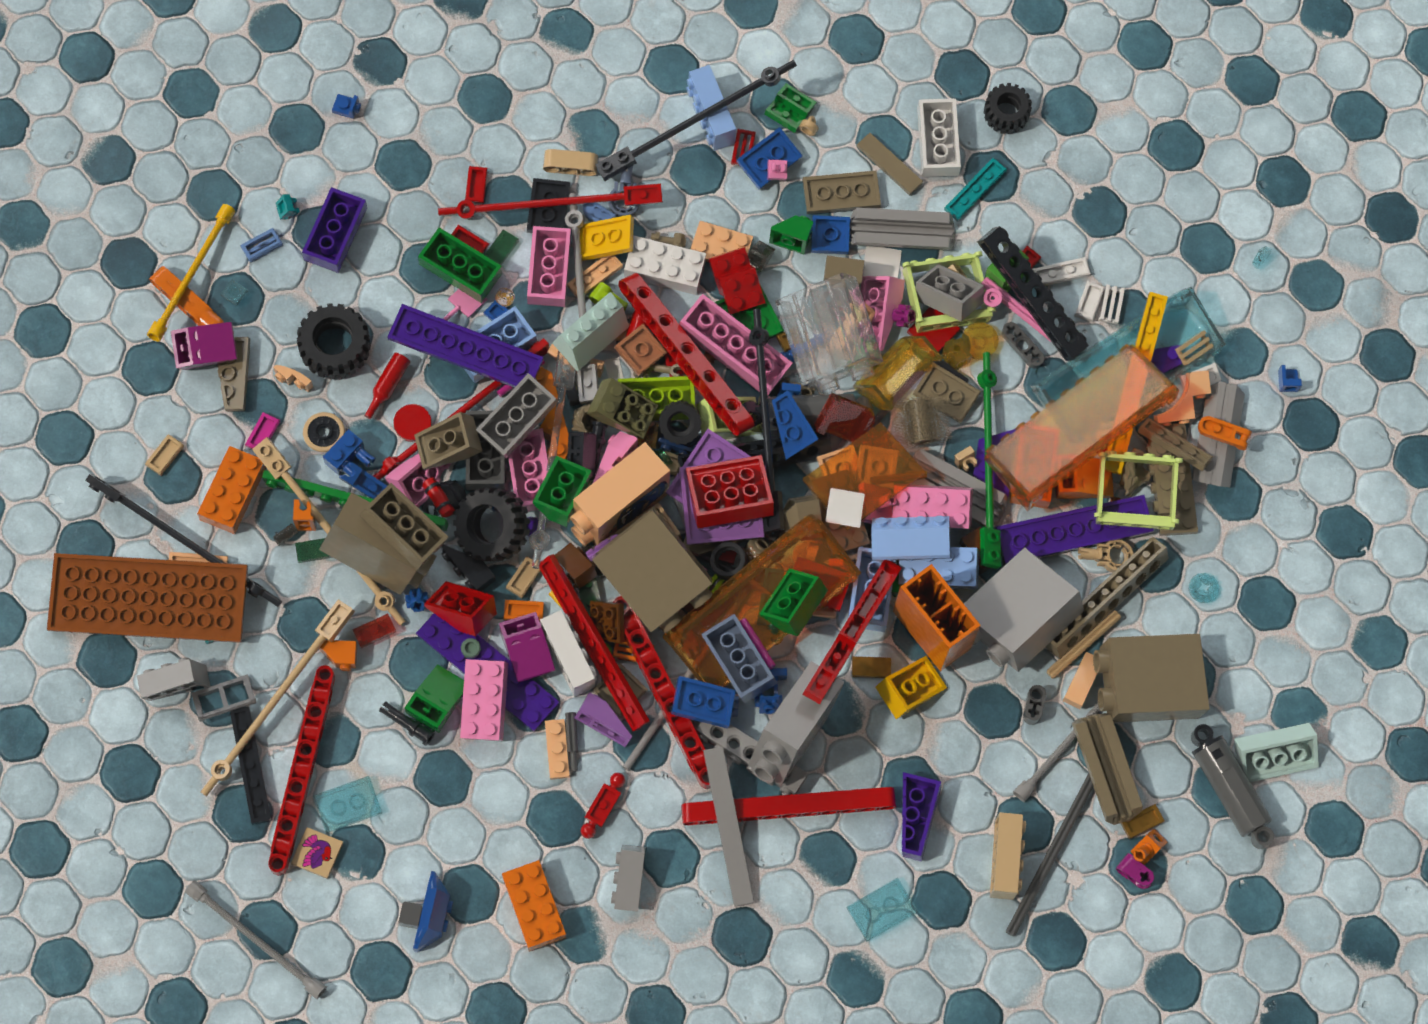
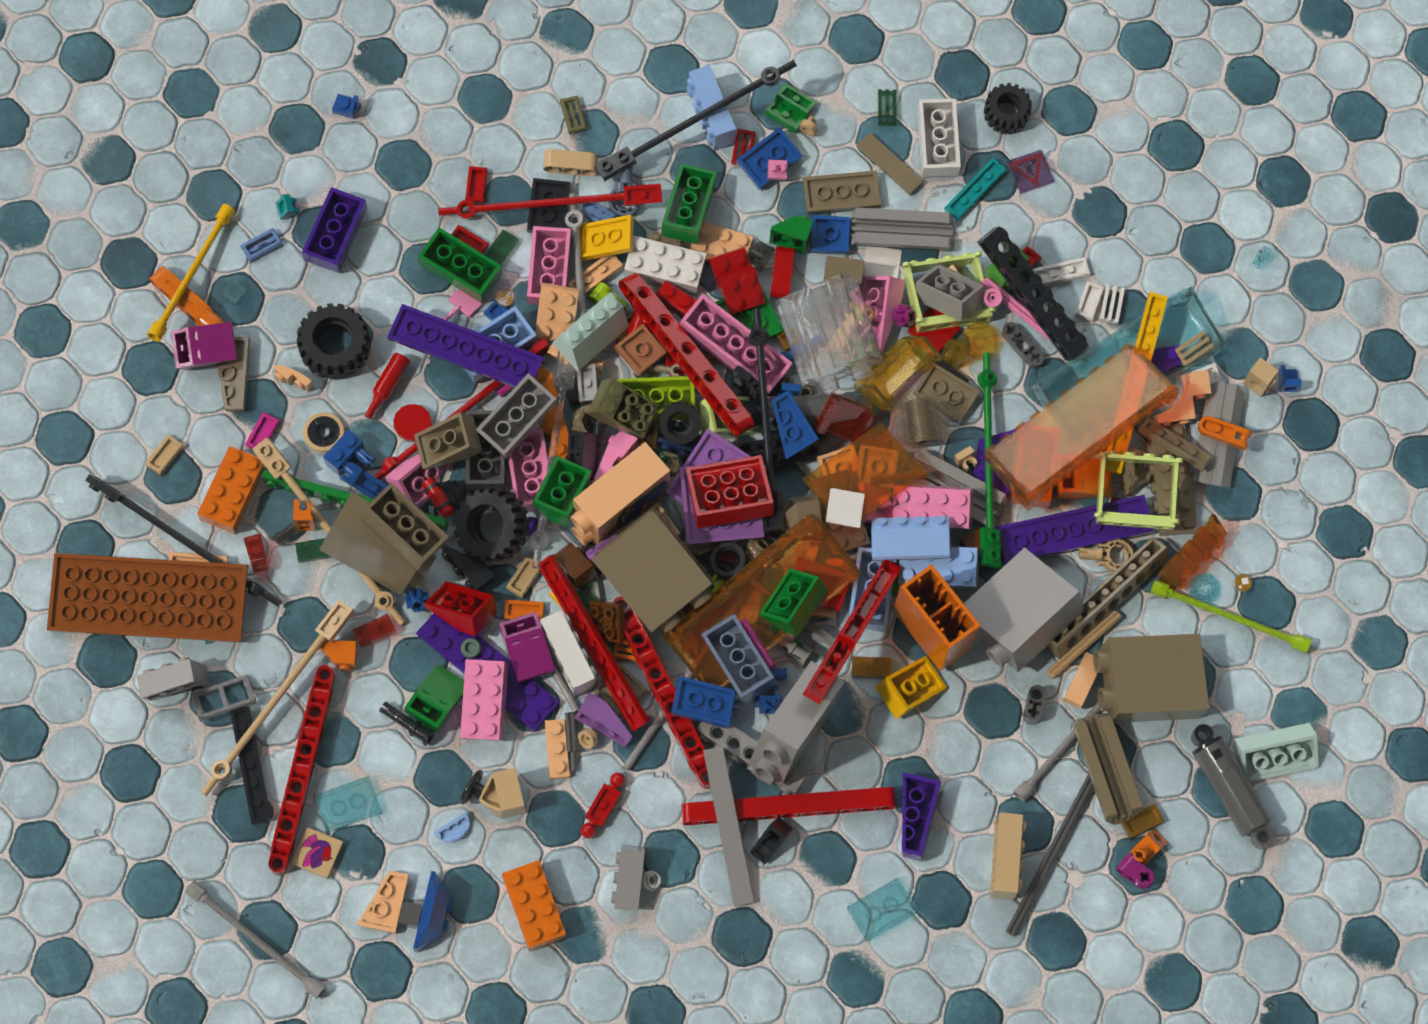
none -> clear red leg [244,533,269,574]
none -> light nougat wing [356,871,409,934]
none -> light blue tile [433,812,470,842]
none -> tan piece [459,768,525,819]
none -> light nougat plate [535,283,580,341]
none -> light grey bar [551,660,579,713]
none -> olive tile [560,95,587,135]
none -> tan tile [578,728,598,749]
none -> white plate [642,871,661,891]
none -> red brick [656,281,697,319]
none -> green brick [661,164,717,244]
none -> black plate [732,365,760,403]
none -> black arch [750,816,794,864]
none -> light grey pin [756,623,812,667]
none -> red beam [770,246,795,300]
none -> light grey piece [793,621,835,661]
none -> clear green tile [878,89,897,126]
none -> clear purple piece [1007,150,1055,194]
none -> lime hose [1150,579,1312,653]
none -> clear orange wedge [1157,513,1227,591]
none -> tile [1232,573,1253,594]
none -> tan brick [1243,357,1279,397]

